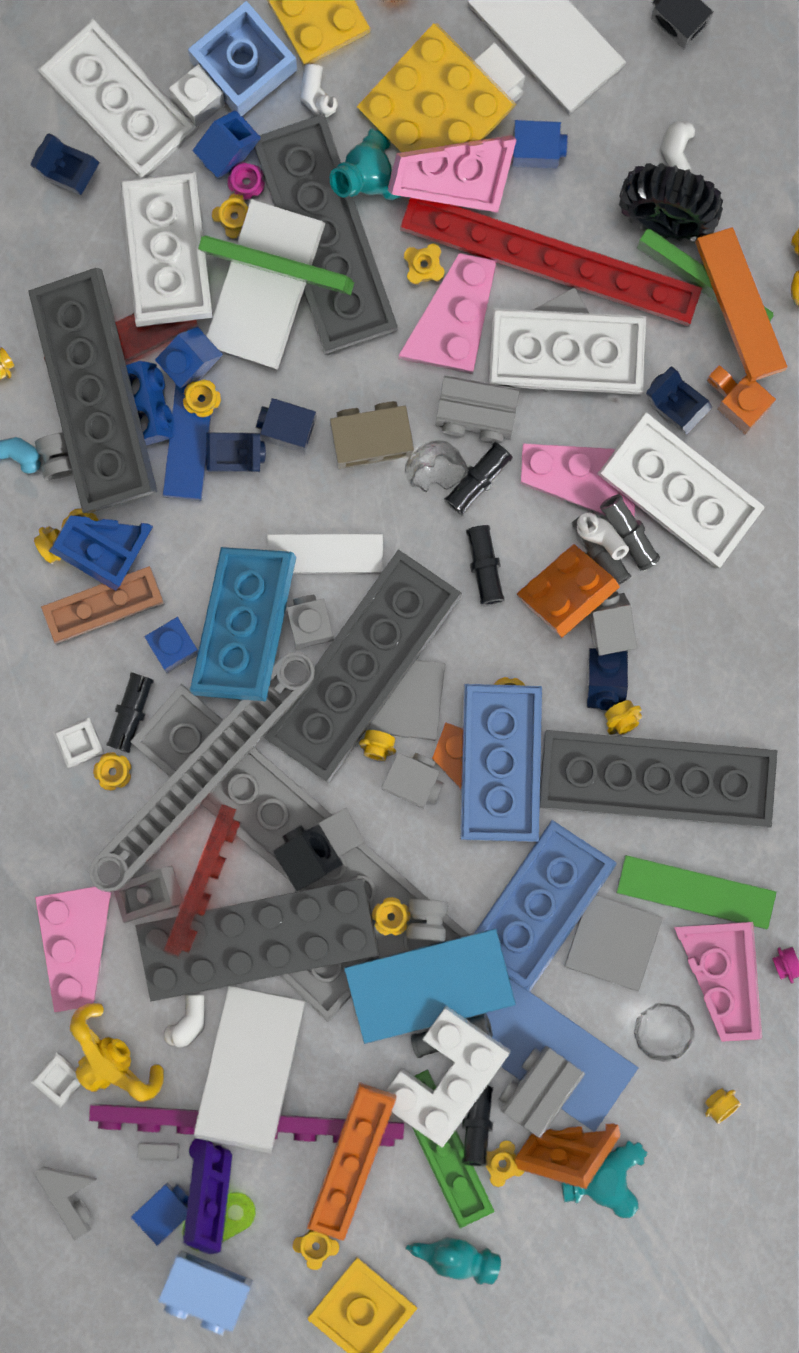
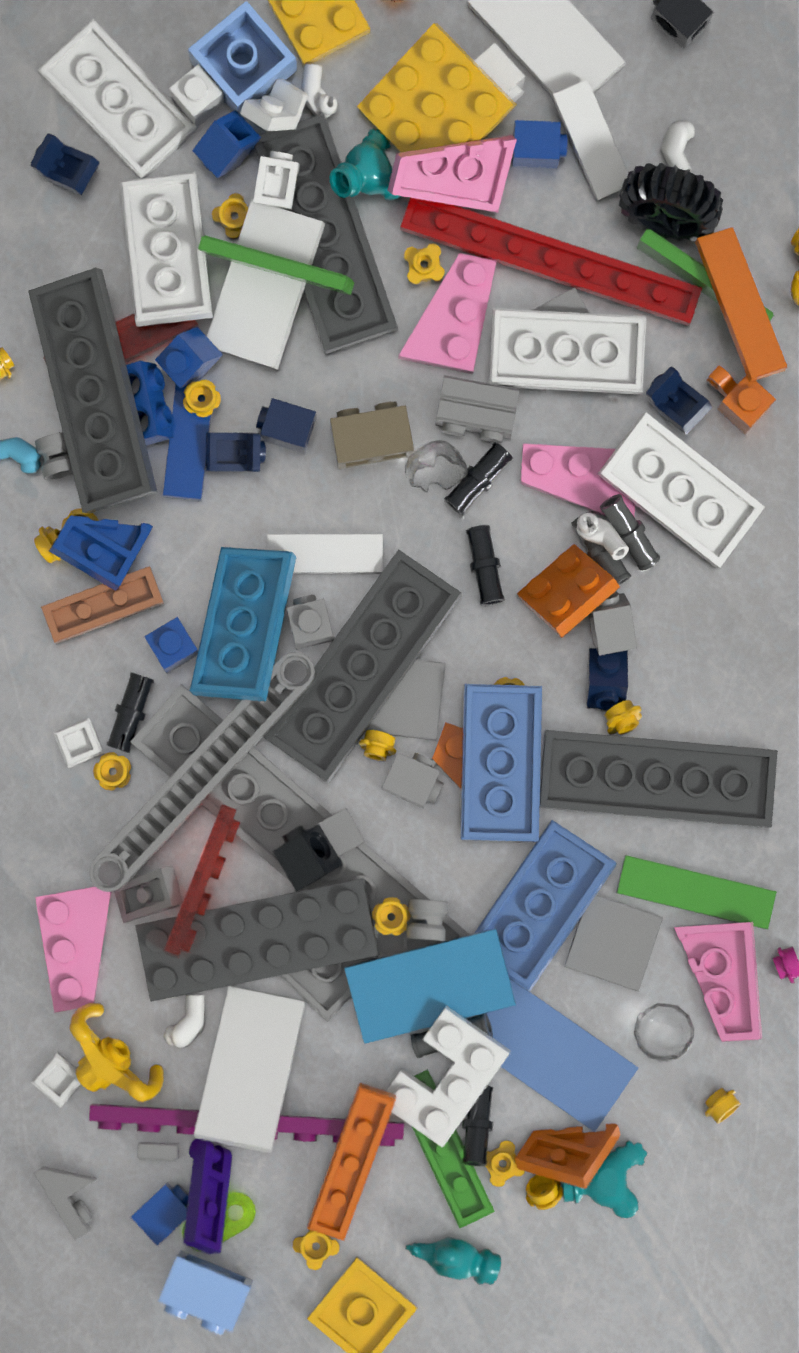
dark pink plate [227,163,265,200] -> none
light grey brick [499,1046,585,1138] -> none
none -> white bracket [240,79,308,131]
none -> white bracket [253,151,300,210]
none -> yellow plate [526,1175,564,1210]
none -> white tile [551,79,628,201]

